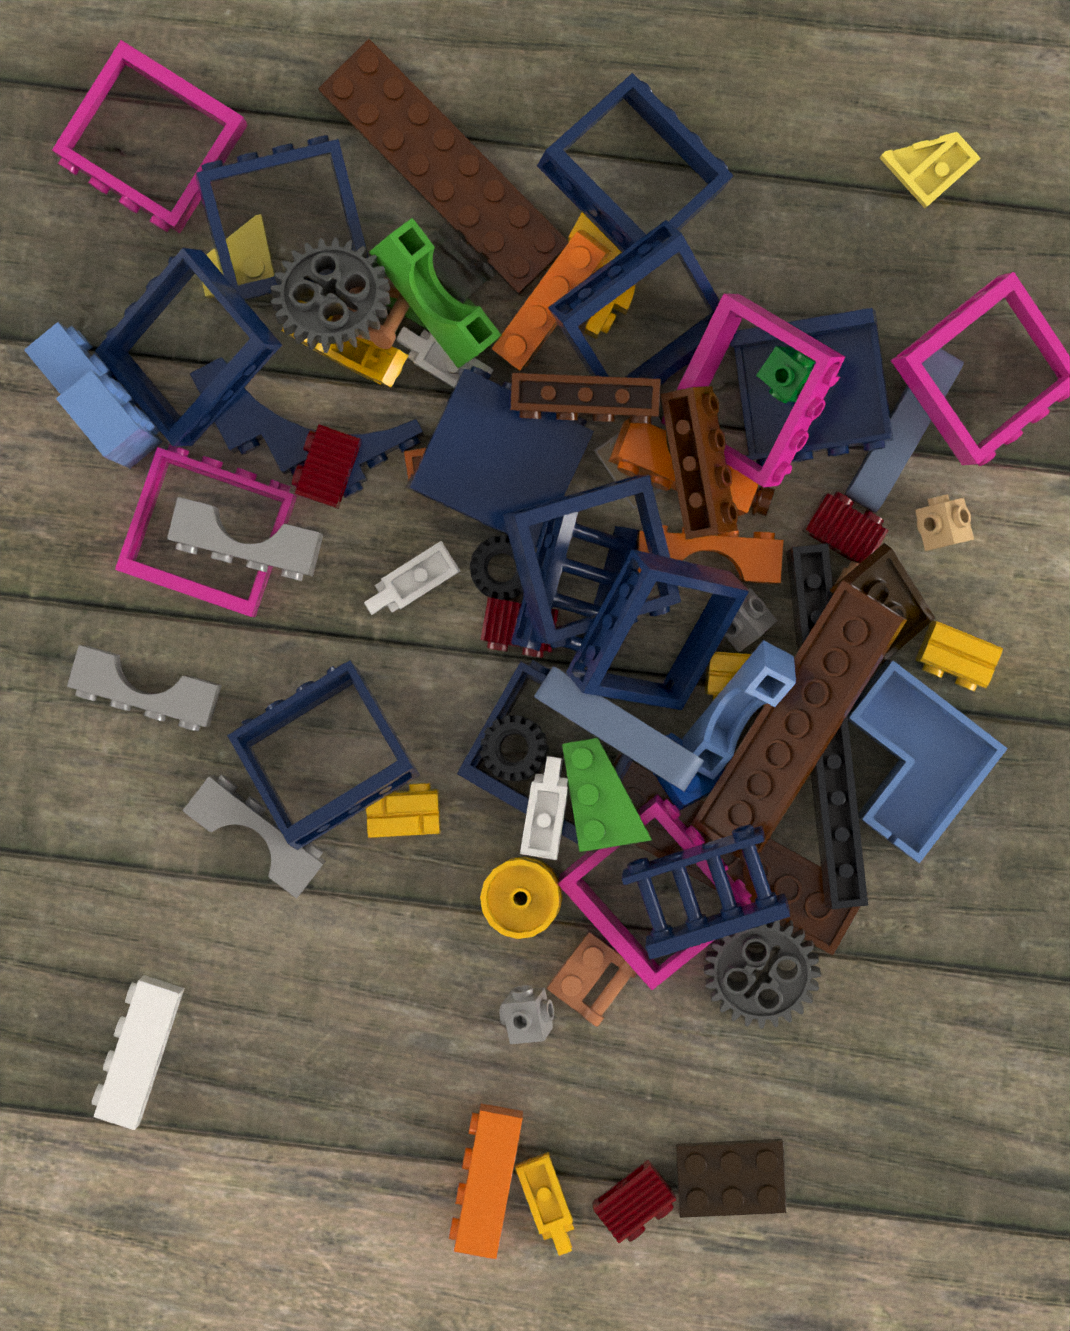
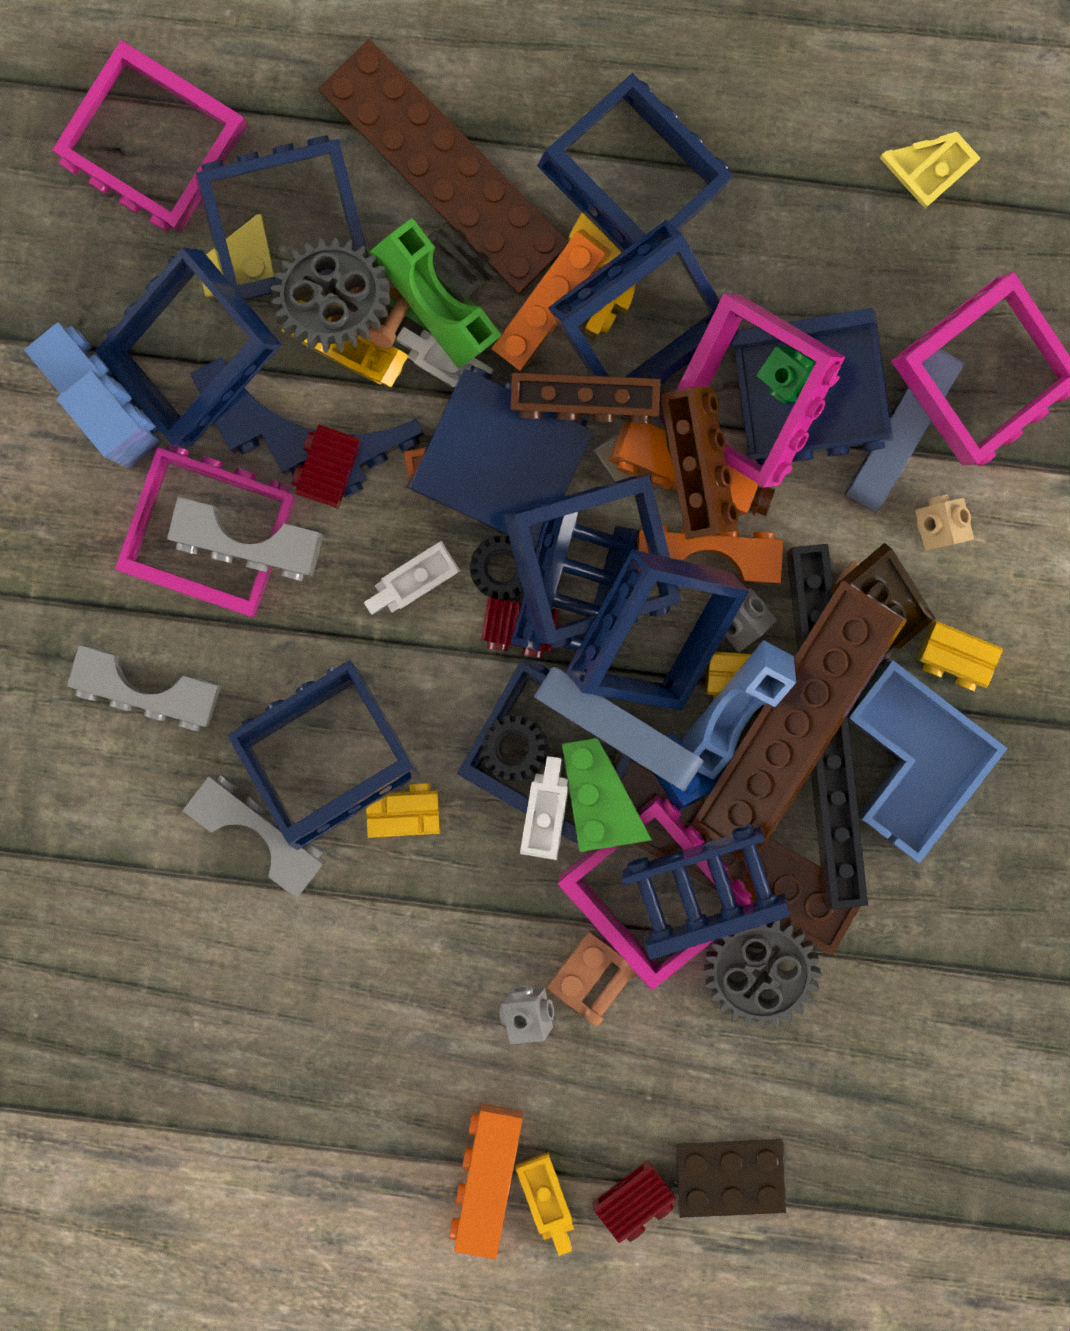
white brick [92,975,185,1130] -> none
yellow wheel [480,856,563,939] -> none
dark red brick [802,491,889,564] -> none

